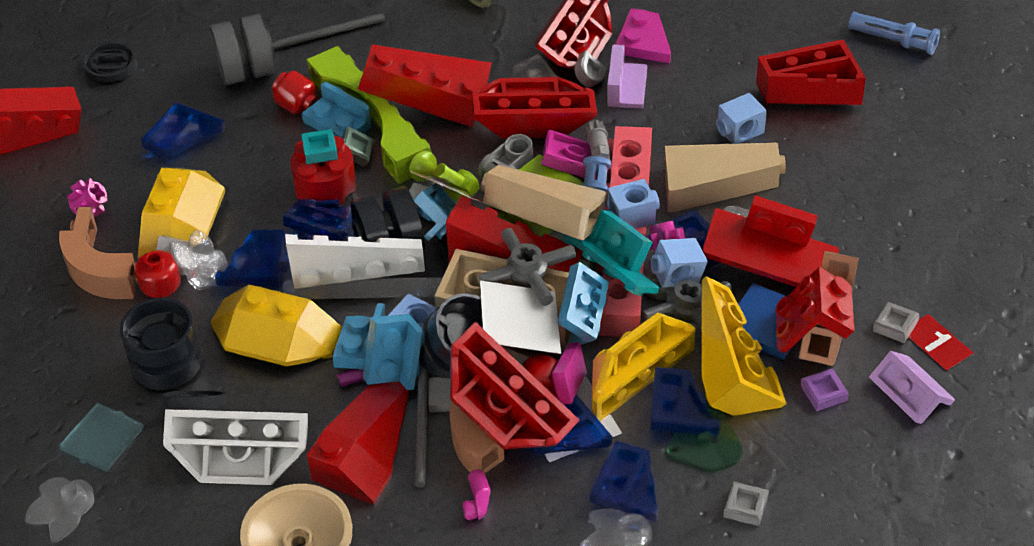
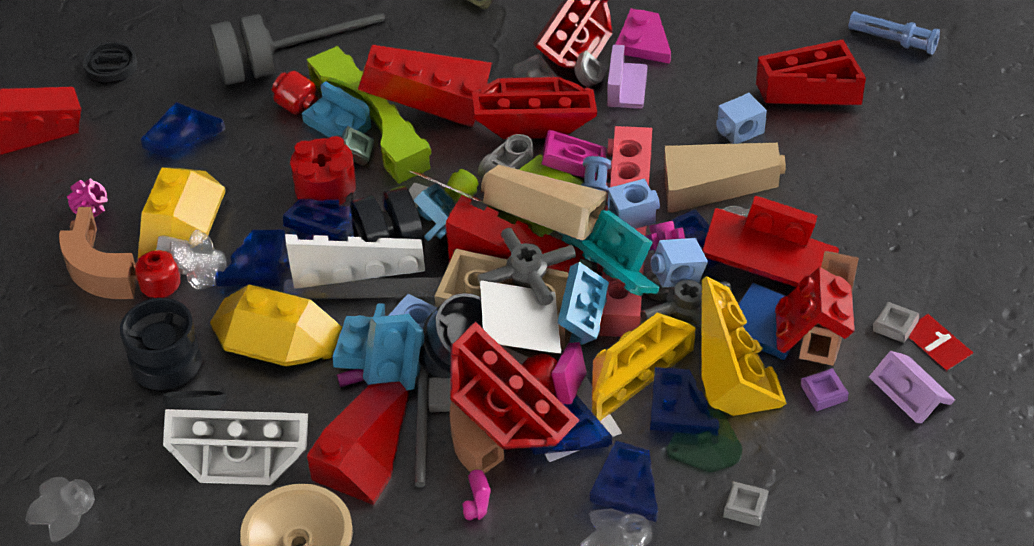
clear light blue piece [59,403,144,472] -> none
teal tile [301,129,338,164] -> none
lime piece [410,151,479,194] -> none
light grey piece [585,119,611,161] -> none

